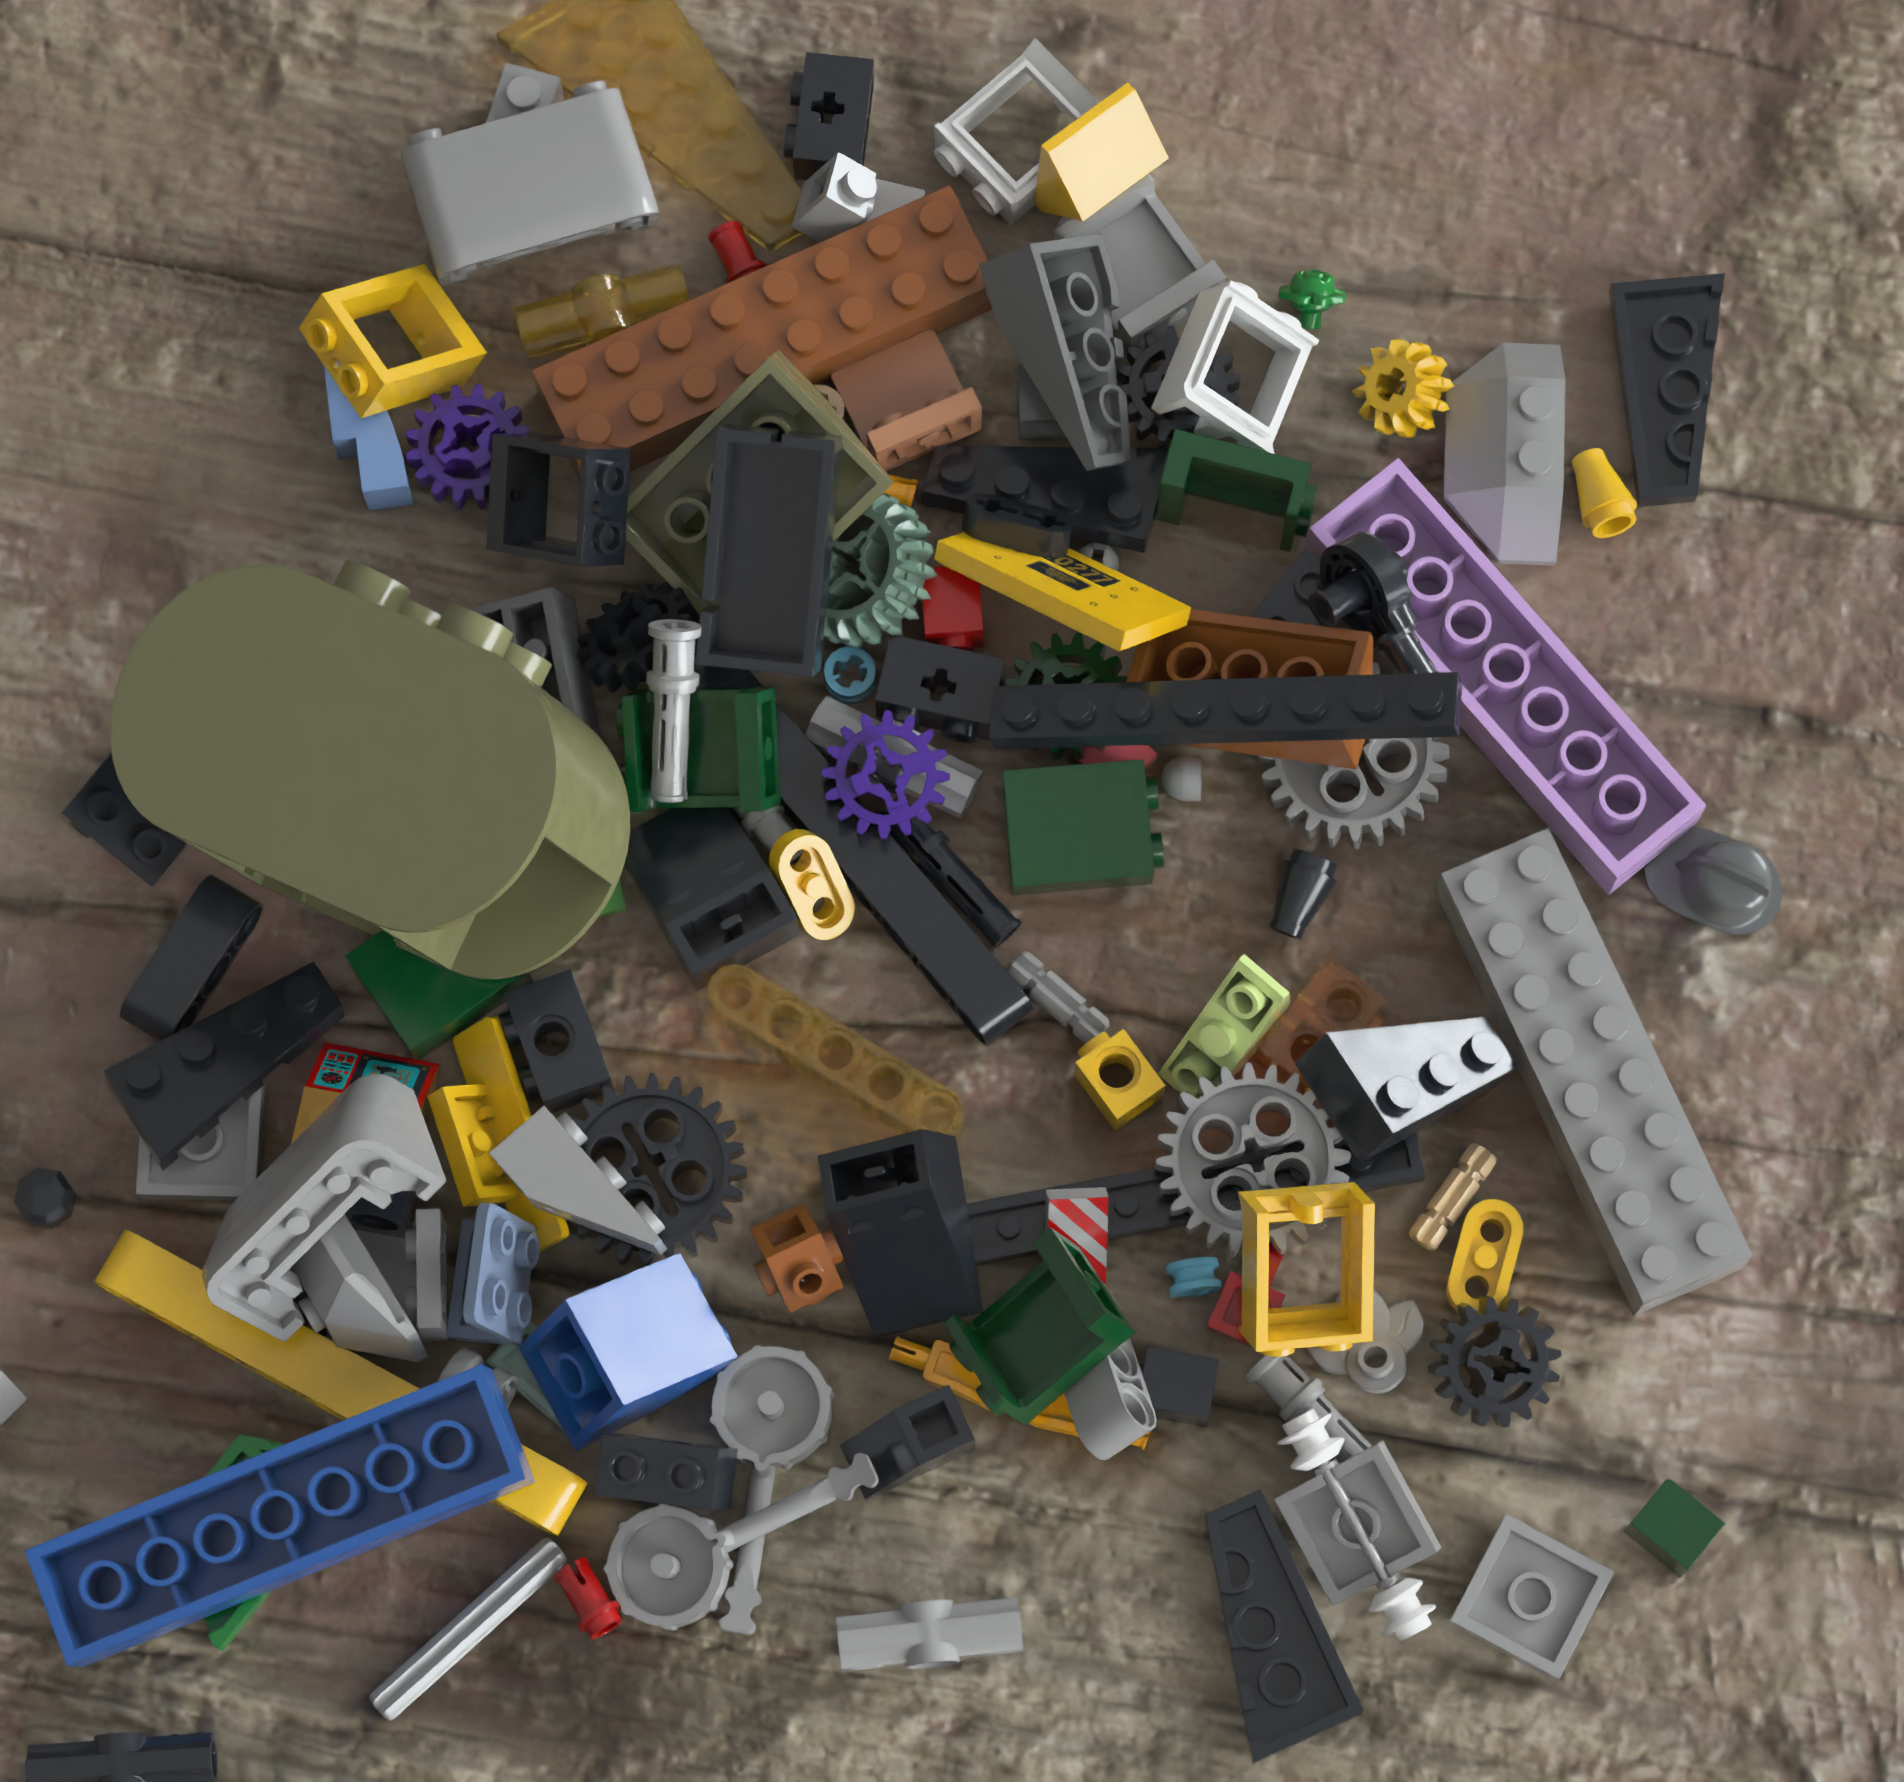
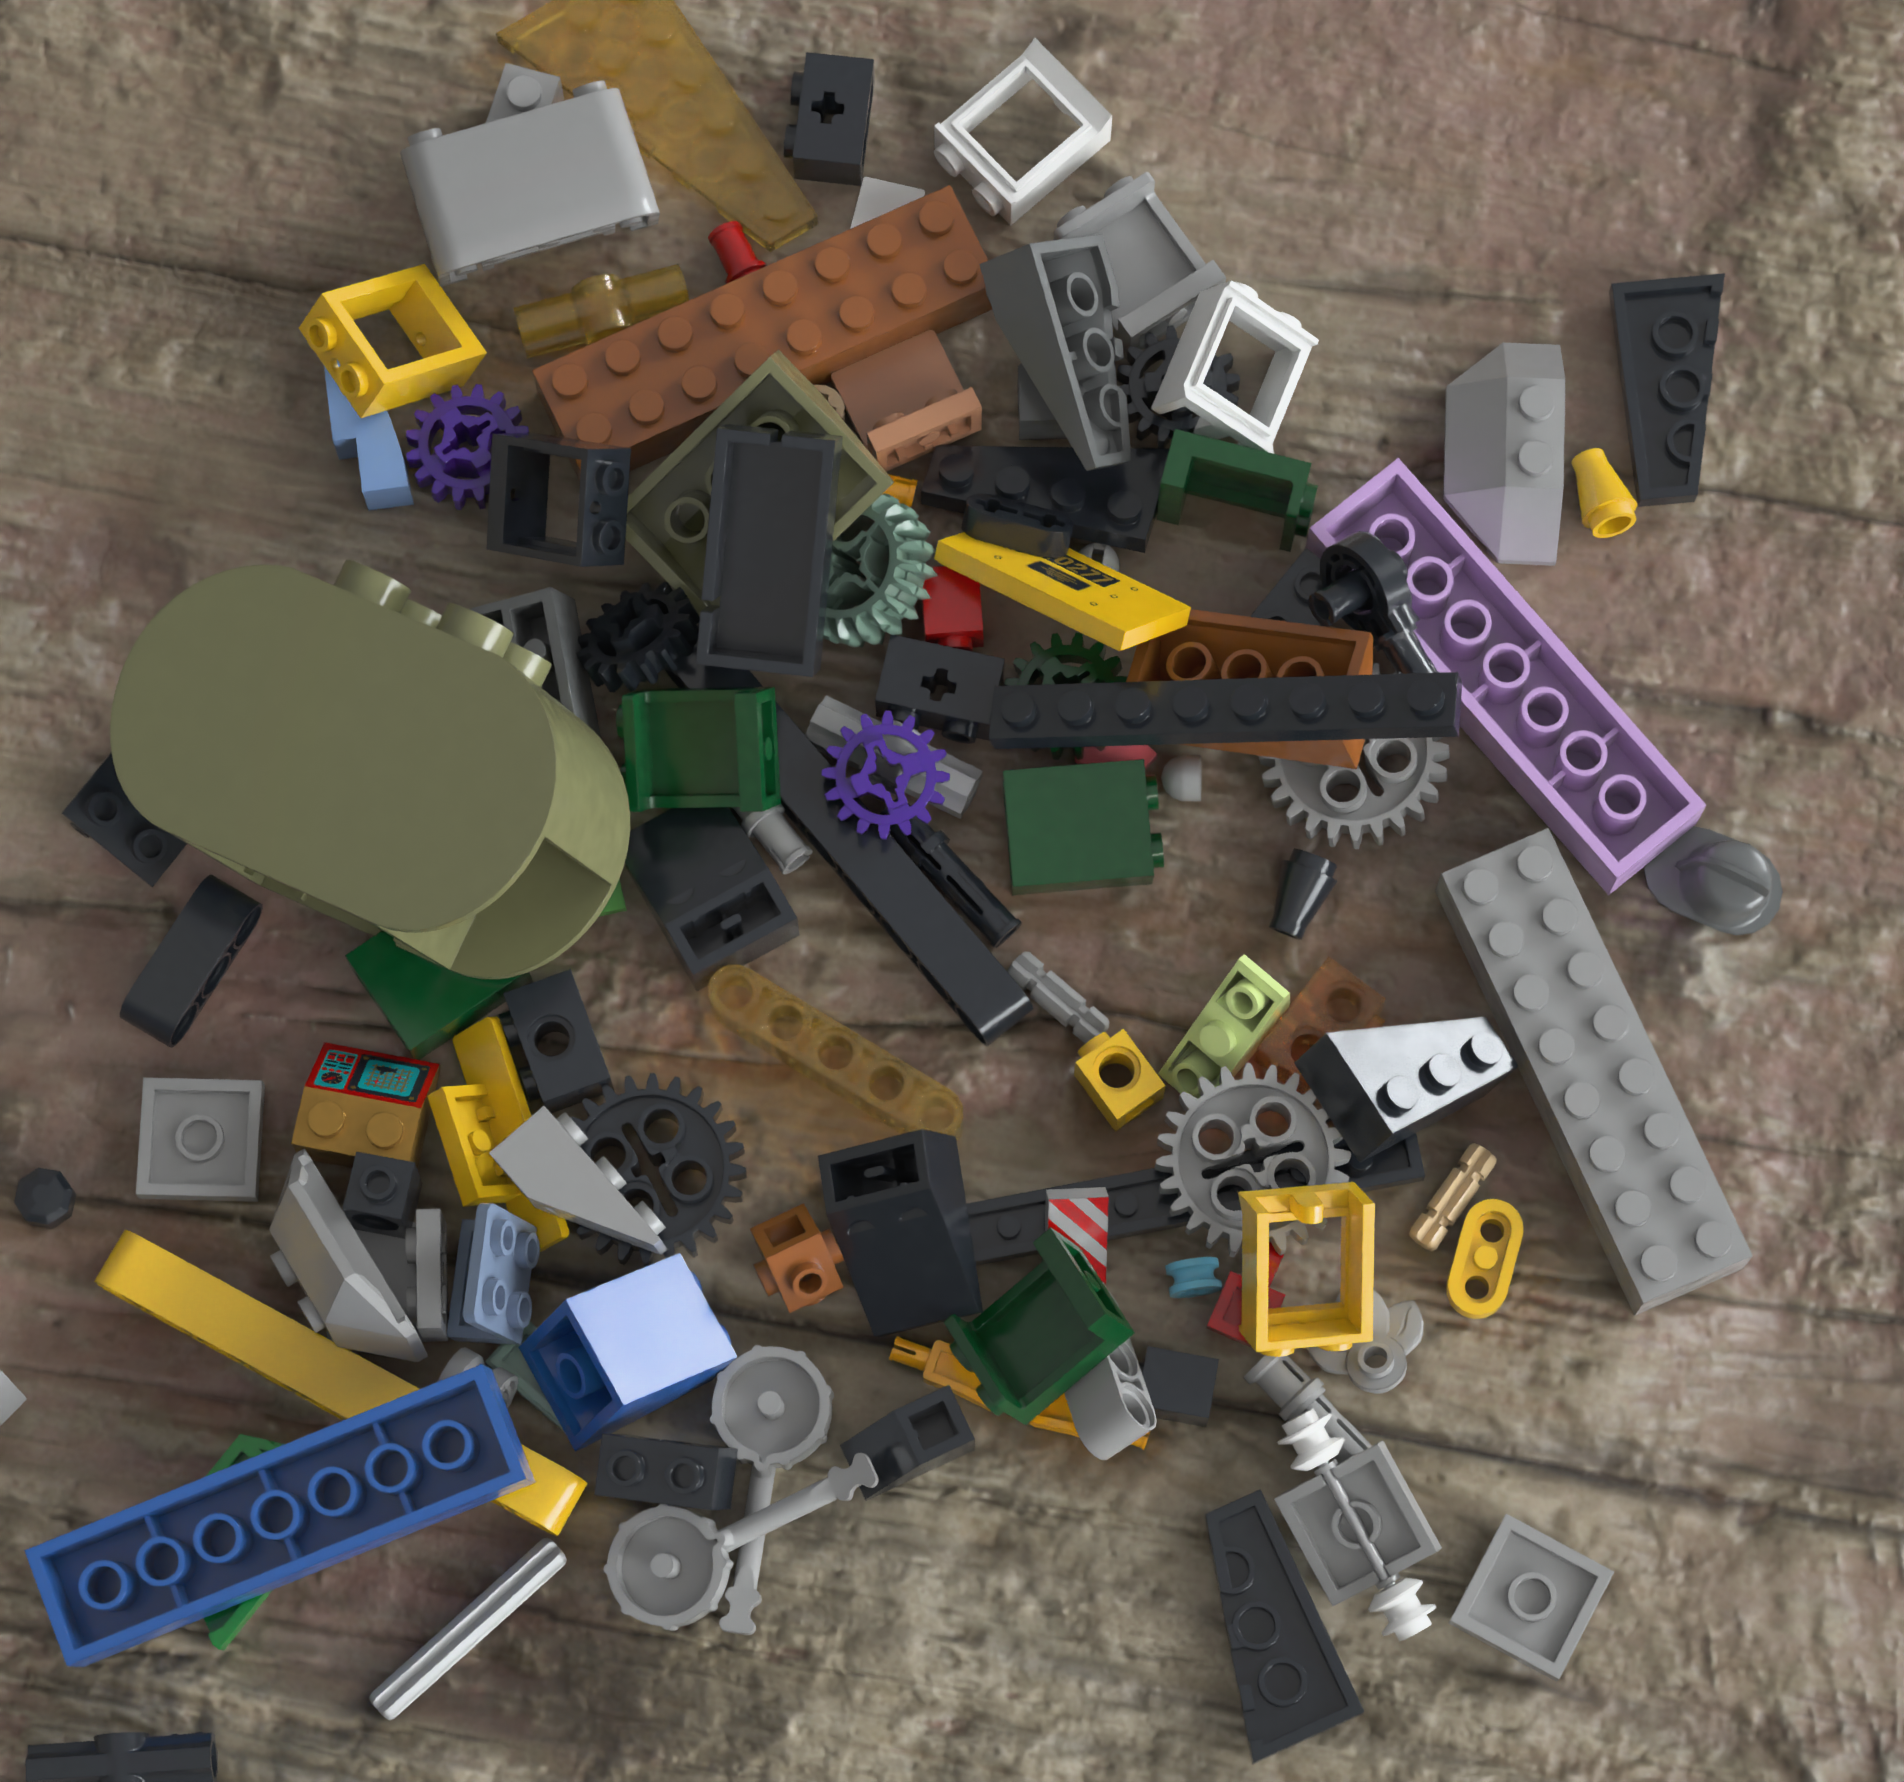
black wing [104,962,345,1171] -> none
light grey windscreen [202,1074,446,1342] -> none
red pin [553,1557,623,1639] -> none
light grey pin [646,619,701,803] -> none
yellow plate [769,829,855,940] -> none
light grey brick [791,152,877,243] -> none
medium azure bush [824,646,877,705] -> none
light grey piece [836,1597,1024,1671] -> none
slope [1034,82,1168,221] -> none
green plant [1278,270,1346,329] -> none
yellow gear [1352,339,1454,438] -> none
black gear [1428,1295,1562,1428] -> none
dark green panel [1624,1479,1726,1578] -> none

